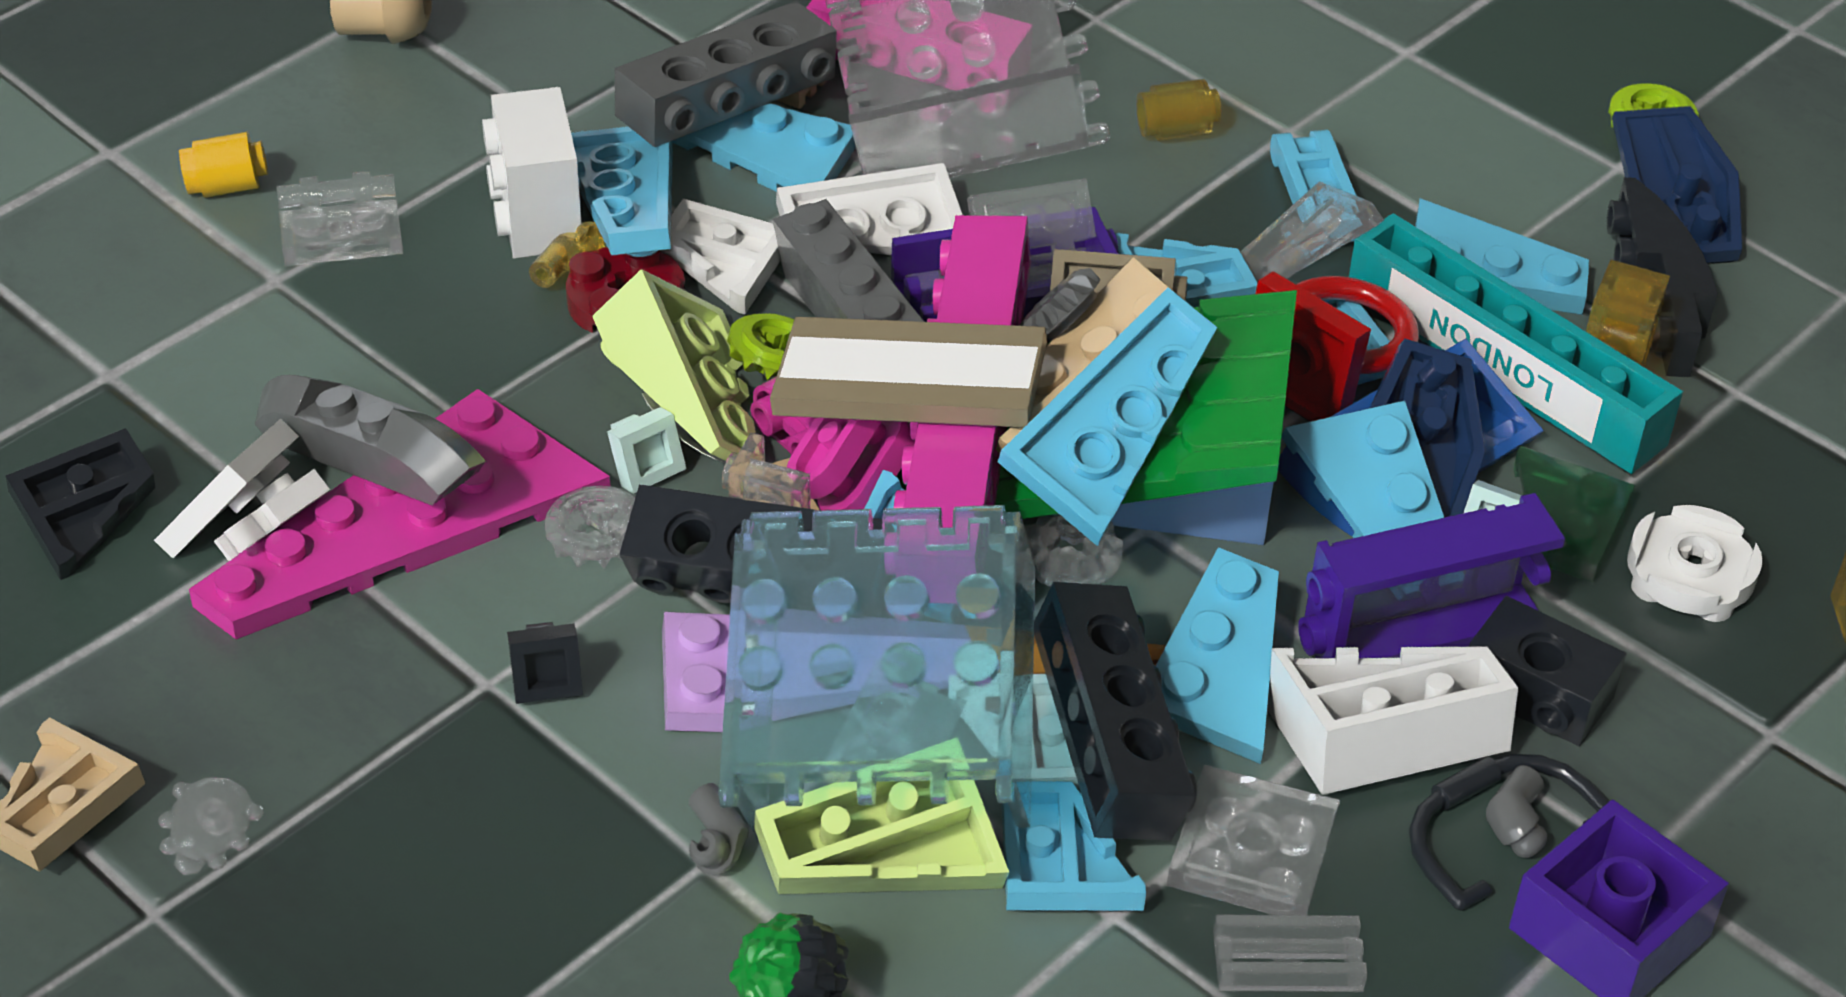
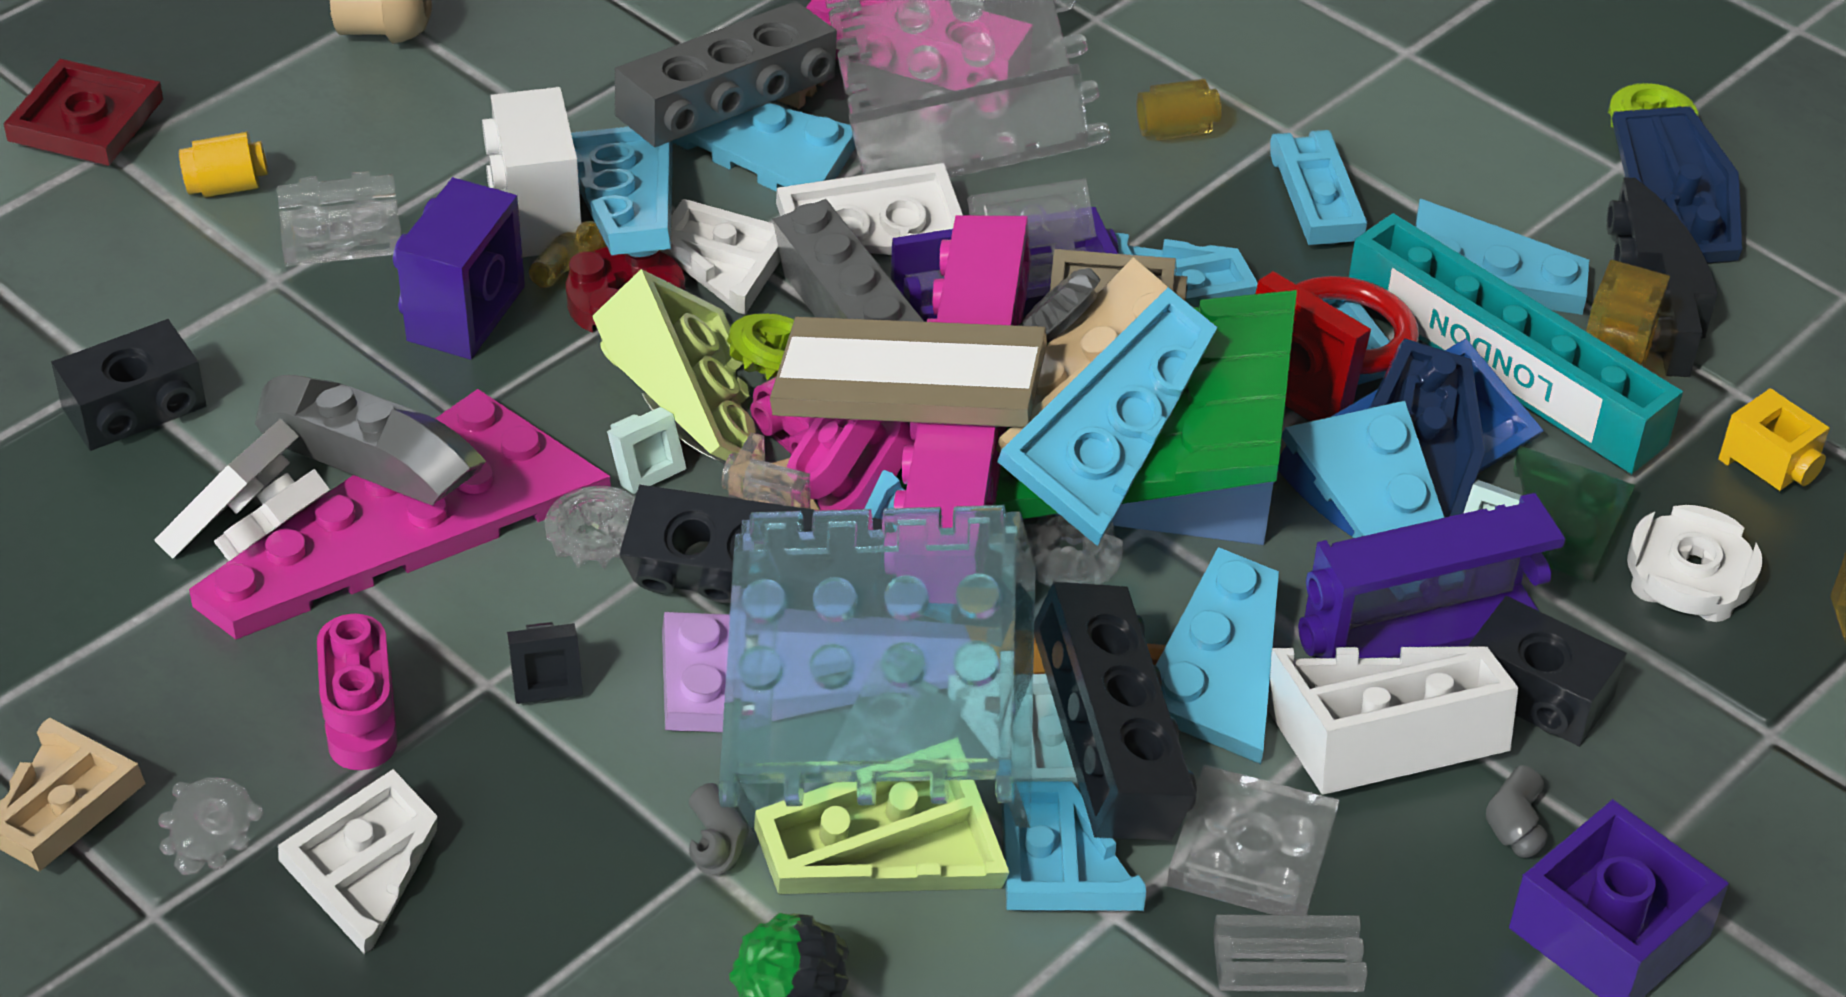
black wing [5,428,155,580] -> none
clear wing [1240,181,1384,280] -> none
black piece [1409,754,1610,911] -> none
none -> dark red plate [3,58,164,166]
none -> black brick [51,319,207,451]
none -> white wing [278,769,437,954]
none -> dark pink brick [317,614,397,770]
none -> dark purple brick [393,177,525,360]
none -> yellow brick [1718,388,1830,491]

